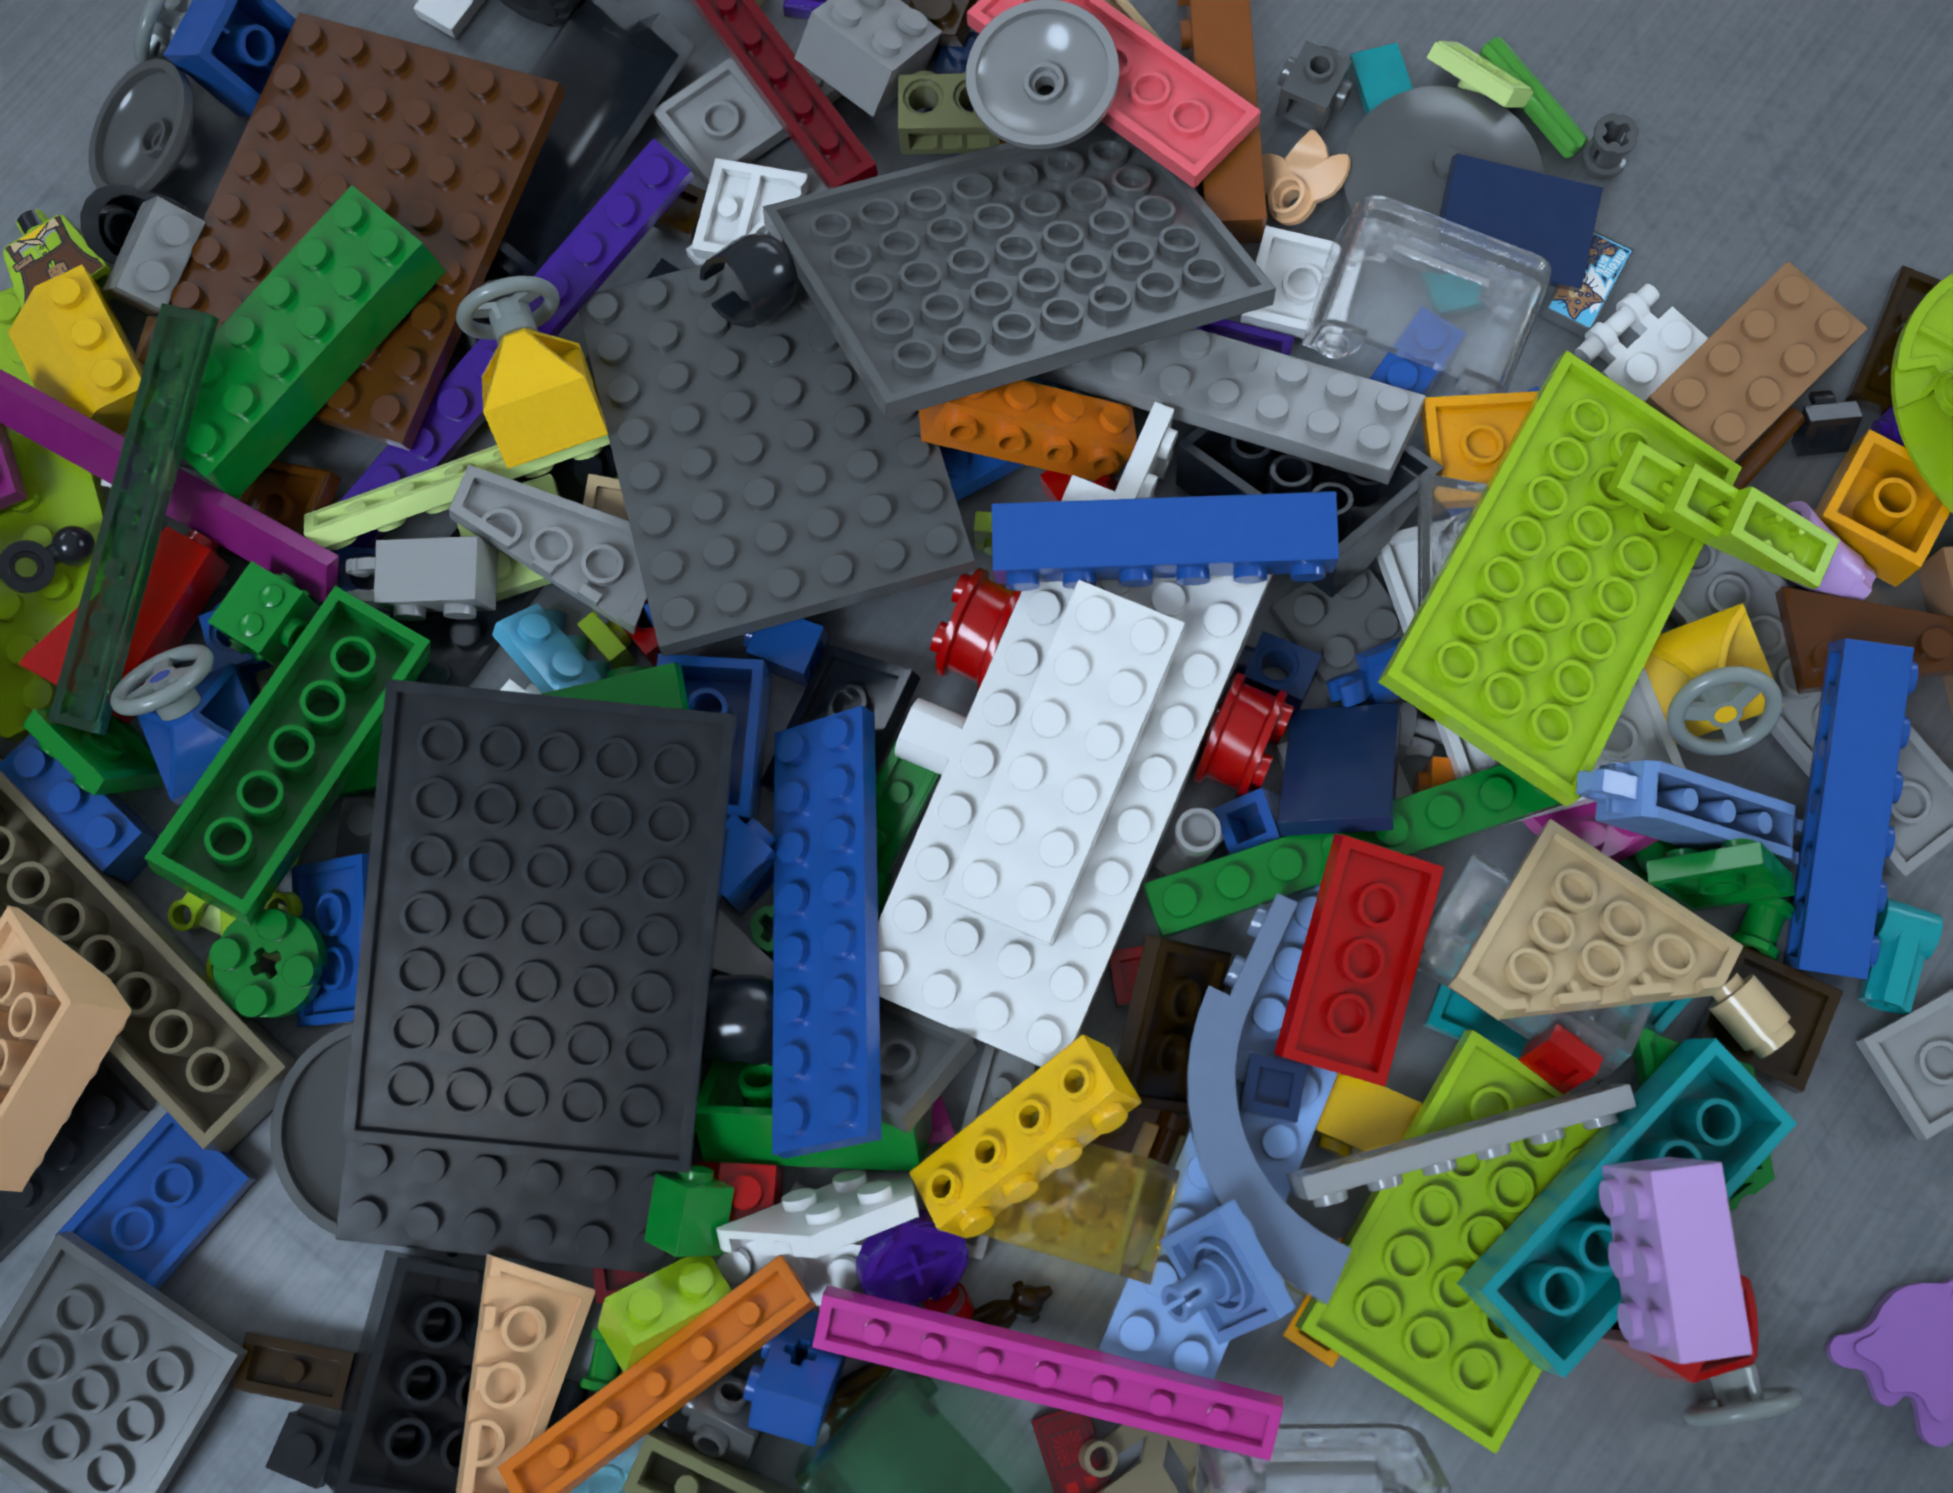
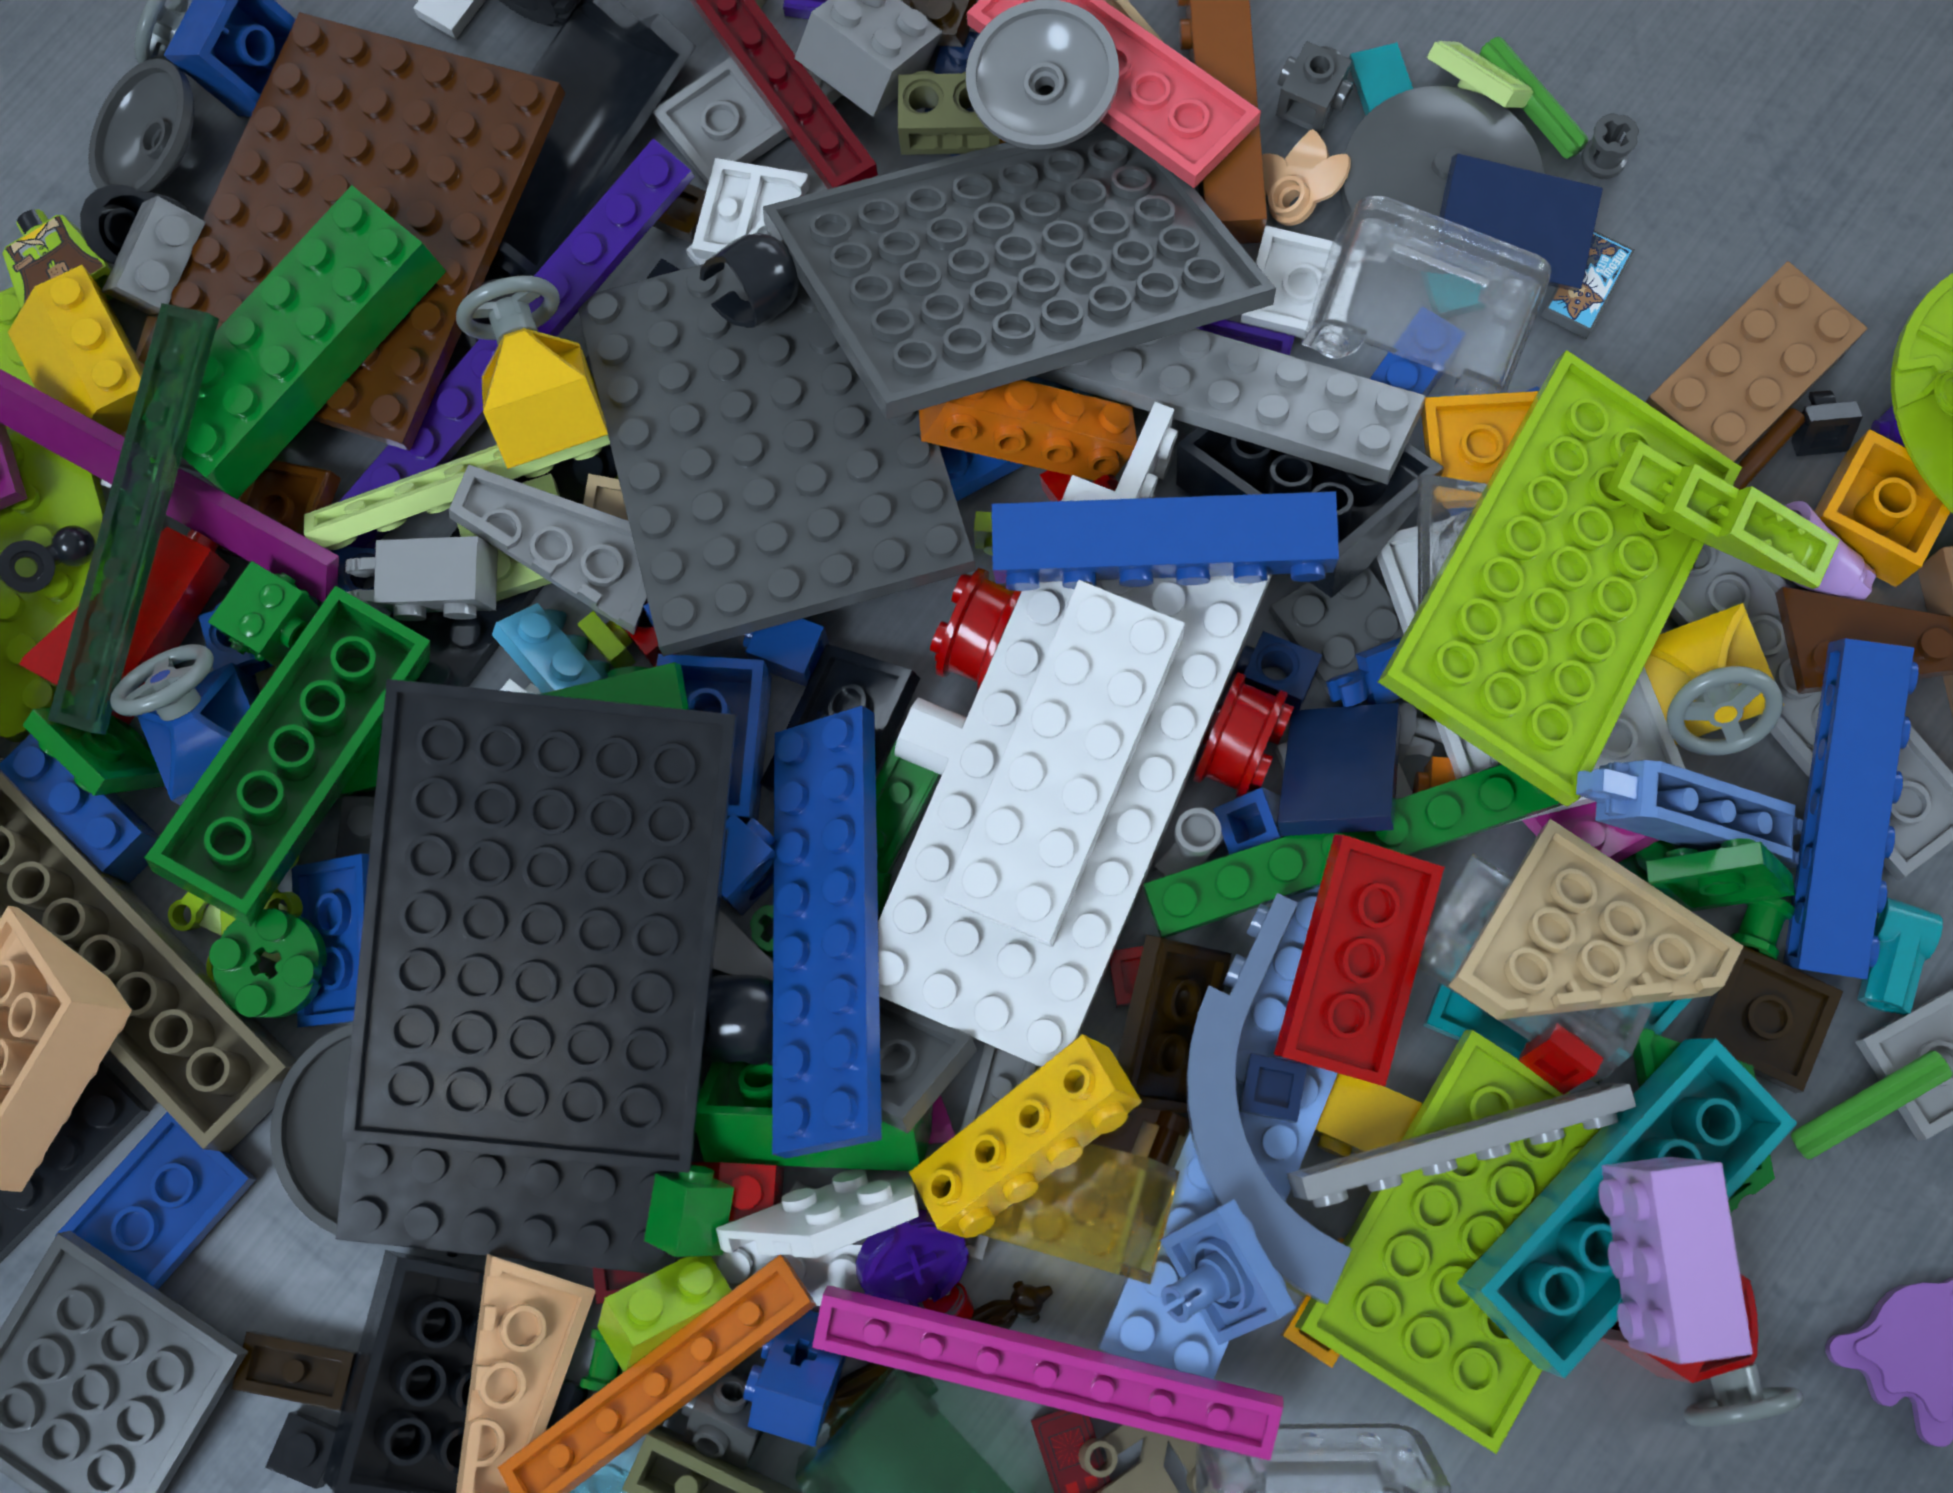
white plate [1575,284,1708,402] -> none
tan brick [1708,972,1796,1059] -> none
dark brown tile [1845,265,1942,416] -> none
none -> bright green axle [1791,1051,1953,1159]

